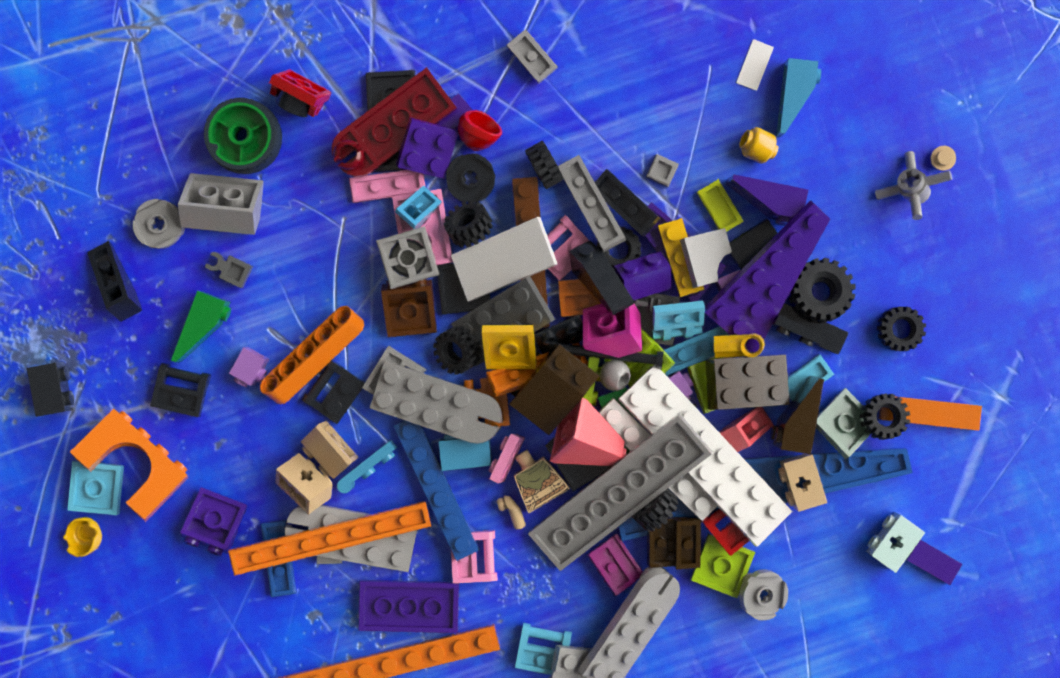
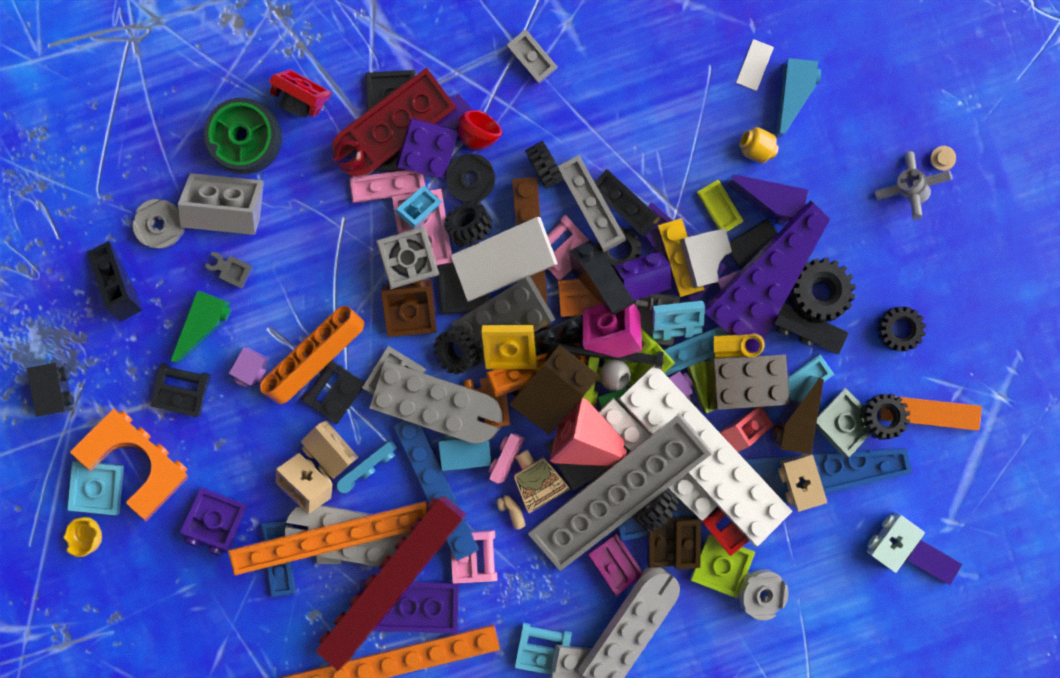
light grey tile [646,154,679,187] -> none
none -> dark red brick [316,496,467,671]

